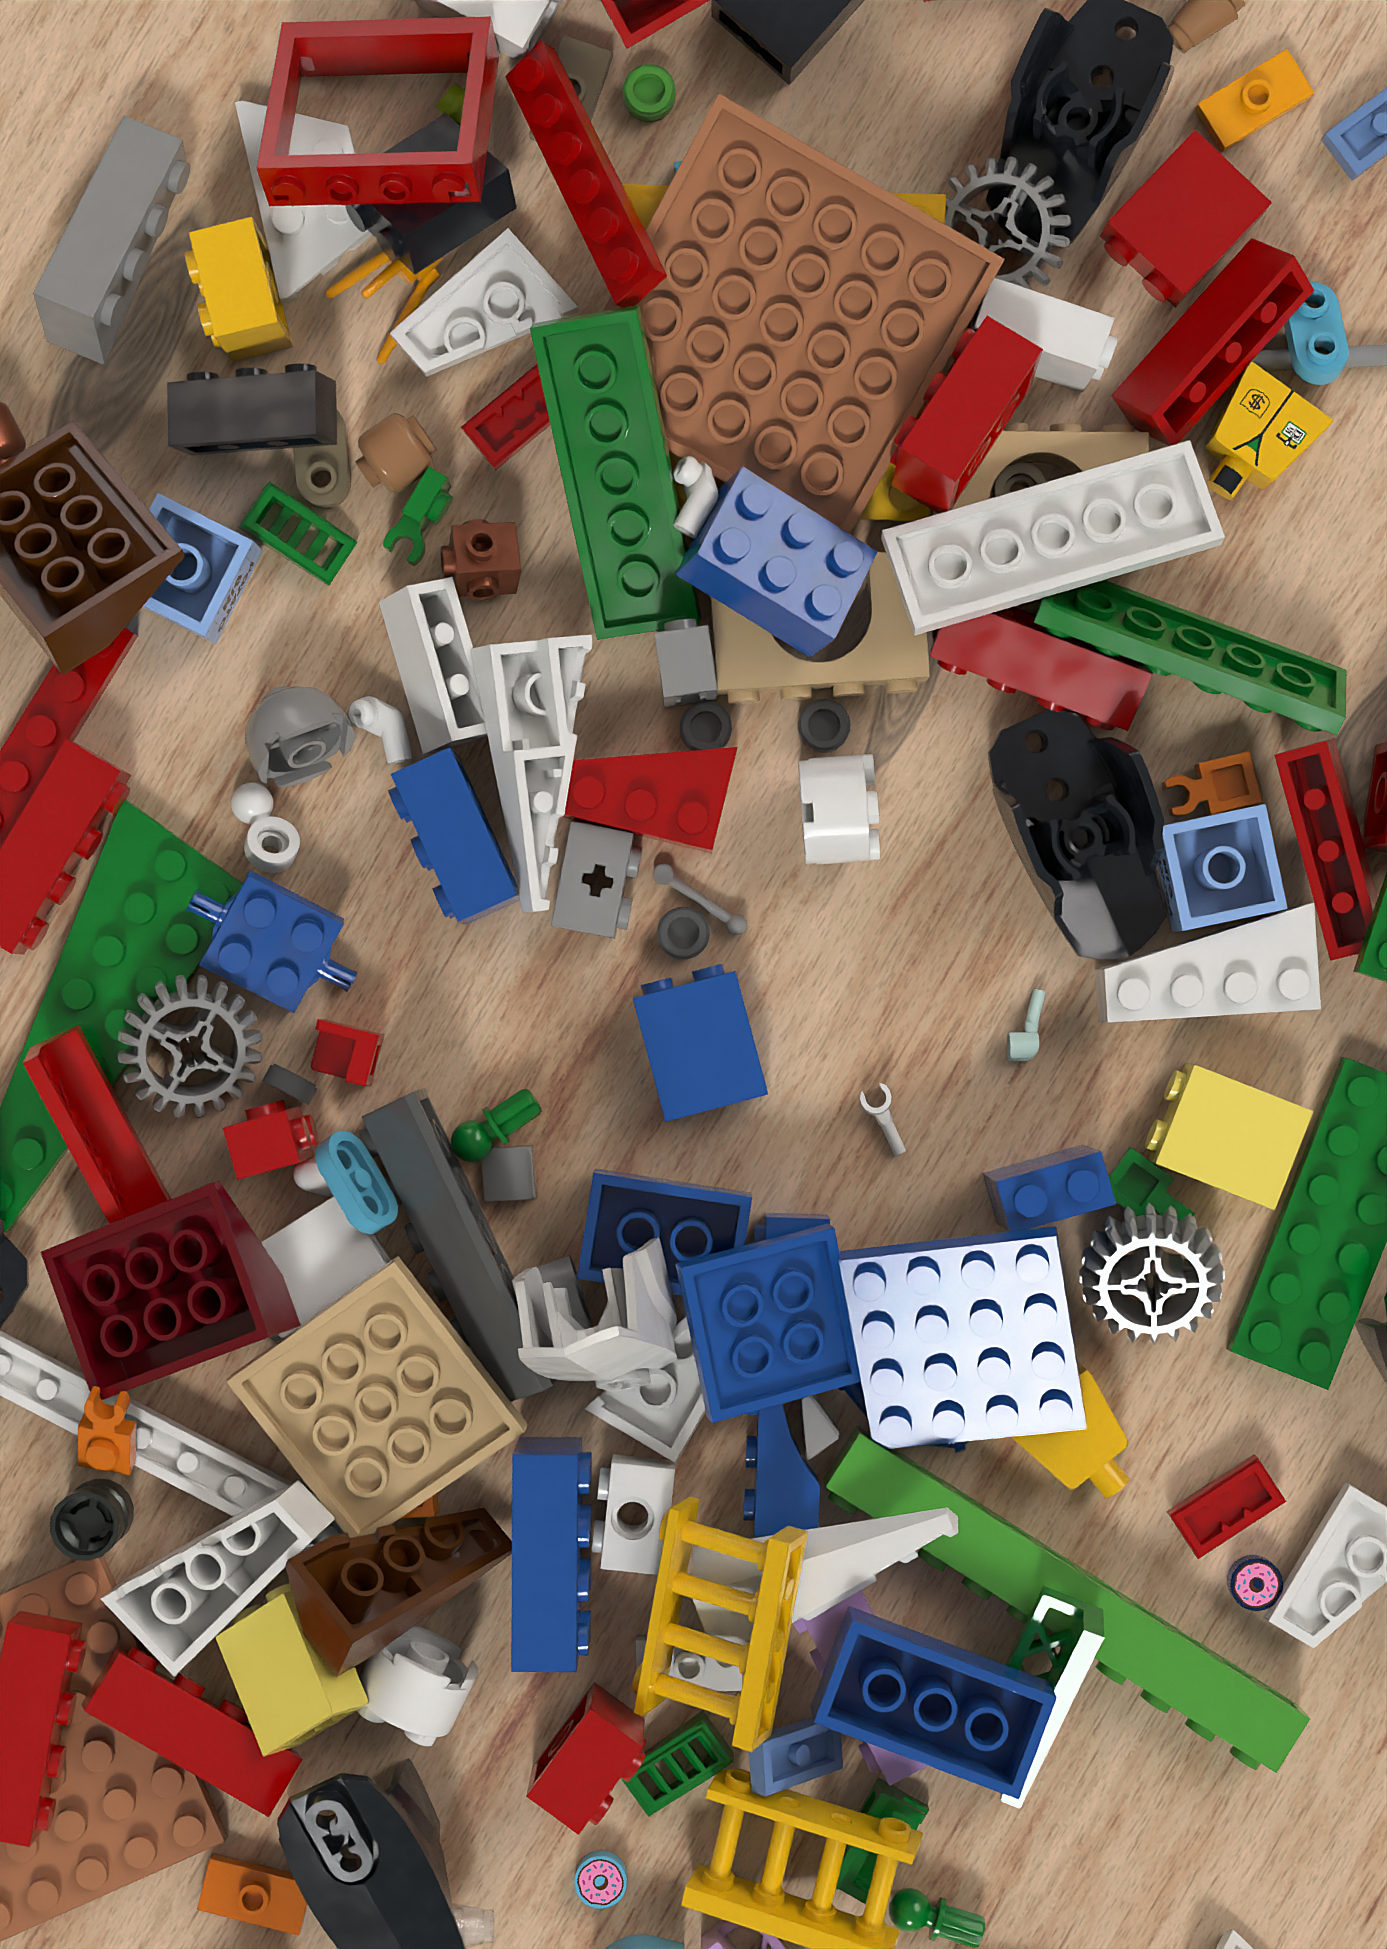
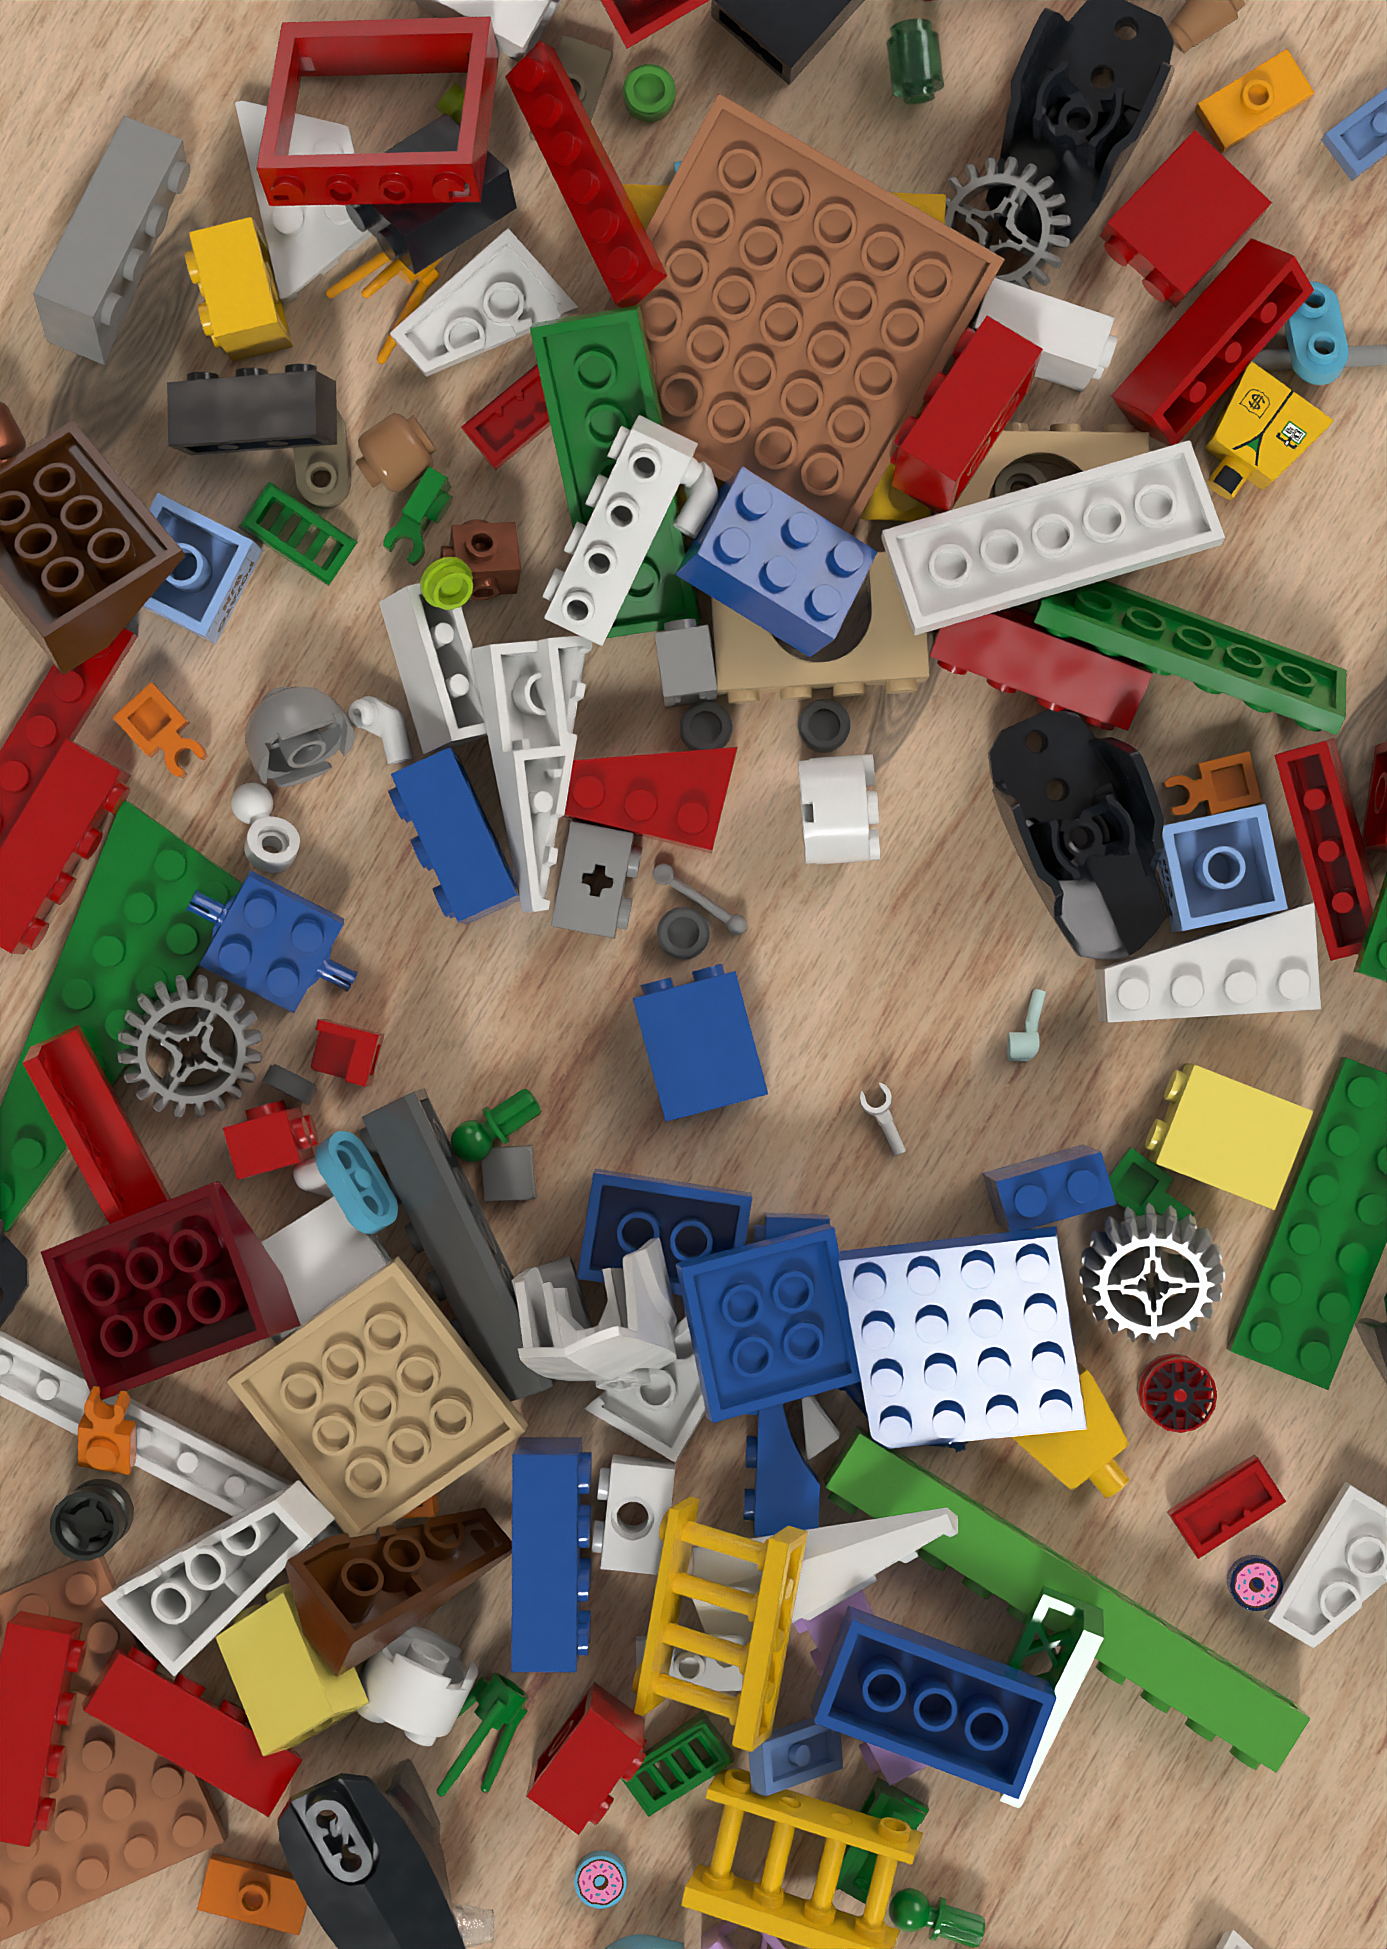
none -> orange plate [112,682,208,779]
none -> lime plate [420,557,473,610]
none -> green plant [437,1673,529,1797]
none -> white brick [542,415,698,646]
none -> clear green brick [886,18,944,104]
none -> red wheel [1137,1353,1217,1433]

